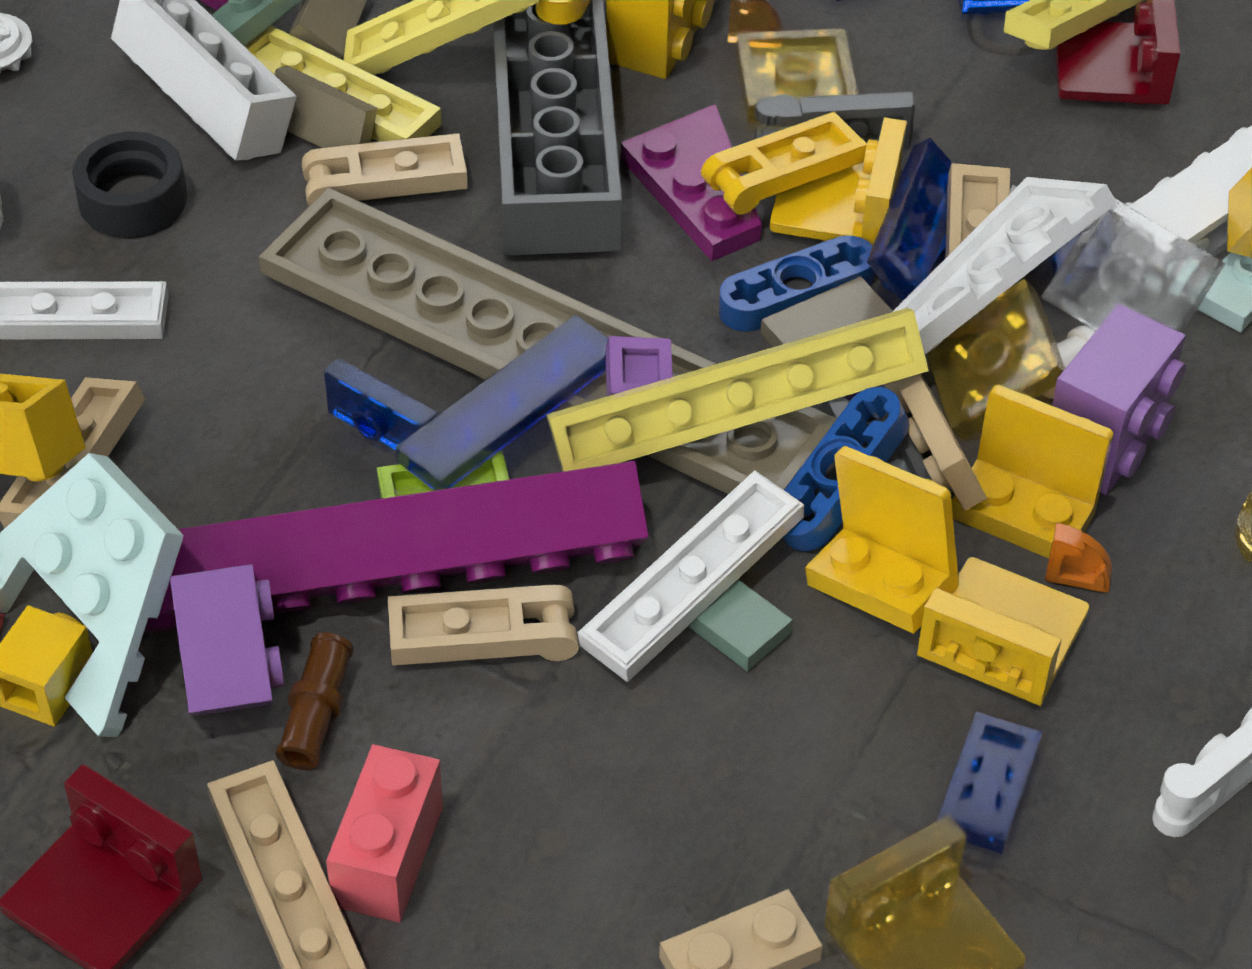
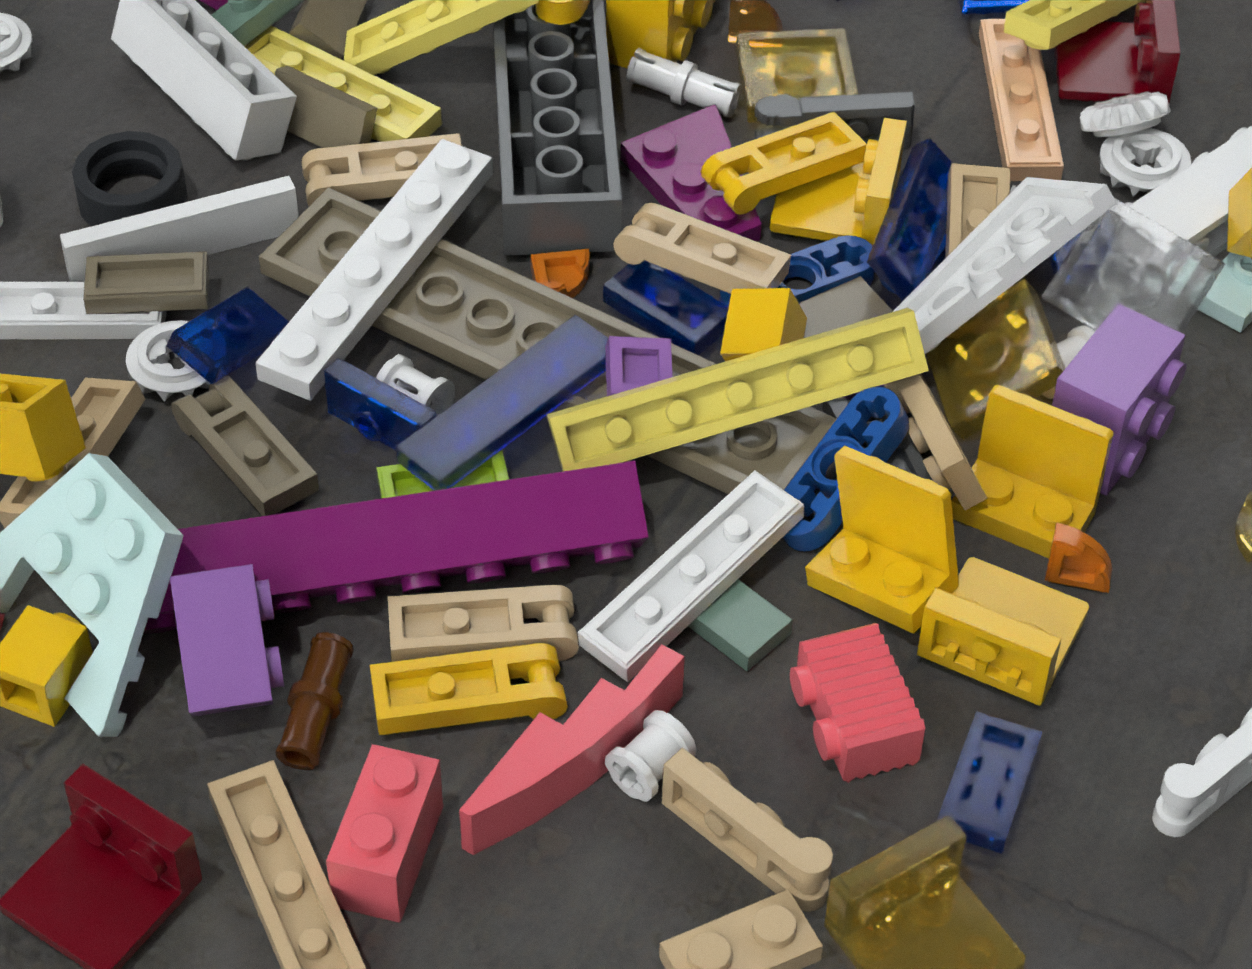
none -> white tile [60,176,298,282]
none -> dark tan tile [83,251,209,314]
none -> white gear [126,321,224,402]
none -> clear blue plate [166,286,289,385]
none -> dark tan plate [171,375,319,516]
none -> white plate [255,139,493,401]
none -> yellow plate [370,643,568,735]
none -> white bush [372,354,455,431]
none -> coral slope [459,644,685,855]
none -> orange tile [531,249,589,298]
none -> clear blue plate [603,260,729,355]
none -> white bush [605,710,697,802]
none -> tan plate [613,203,791,294]
none -> white pin [626,48,742,118]
none -> tan plate [662,747,833,912]
none -> yellow brick [720,288,807,361]
none -> coral brick [790,623,925,782]
none -> light nougat tile [979,19,1064,181]
none -> white gear [1080,92,1171,137]
none -> white gear [1099,128,1191,197]

